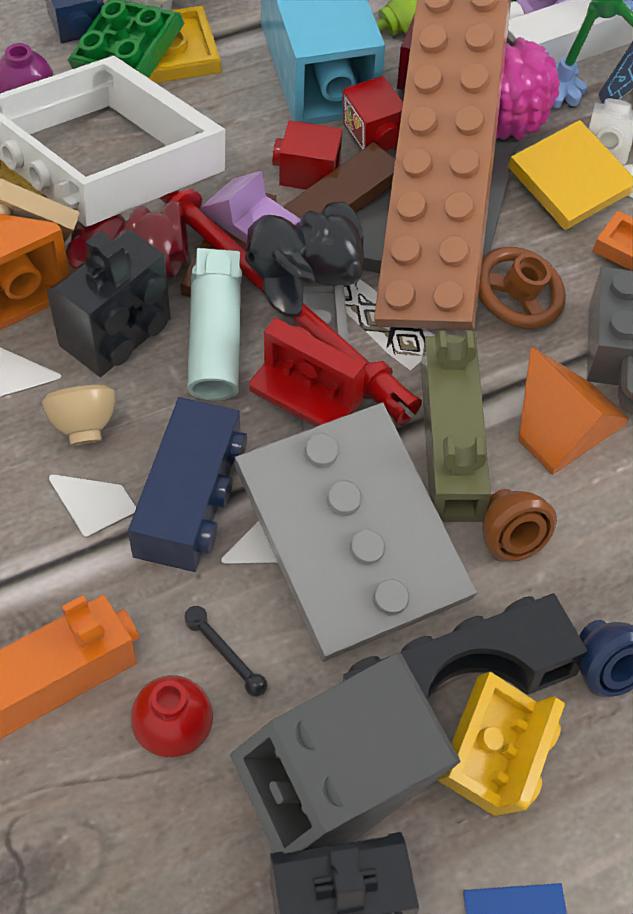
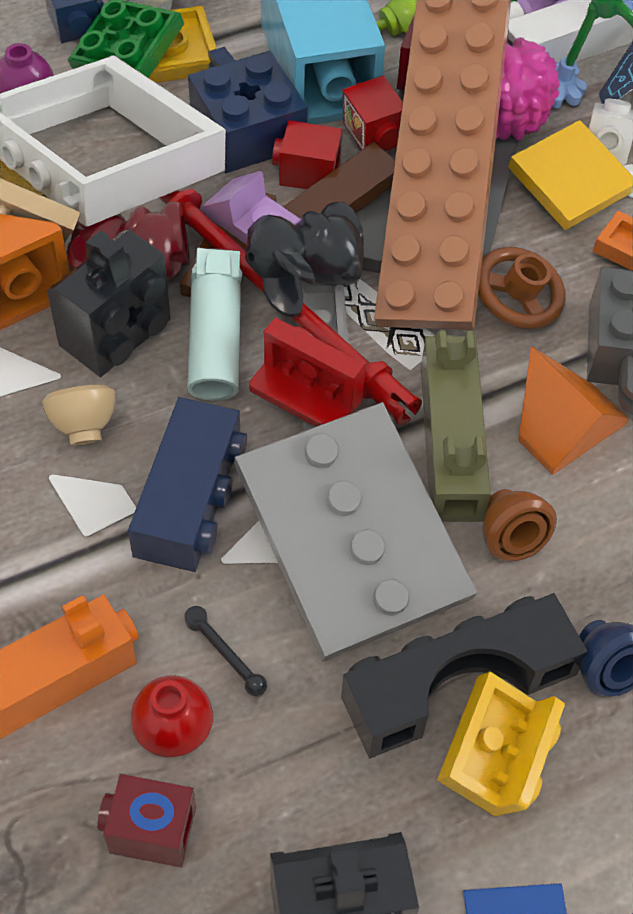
dark grey slope [230,653,461,853] -> none
none -> dark red brick [97,774,196,868]
none -> dark blue hinge [188,46,308,174]

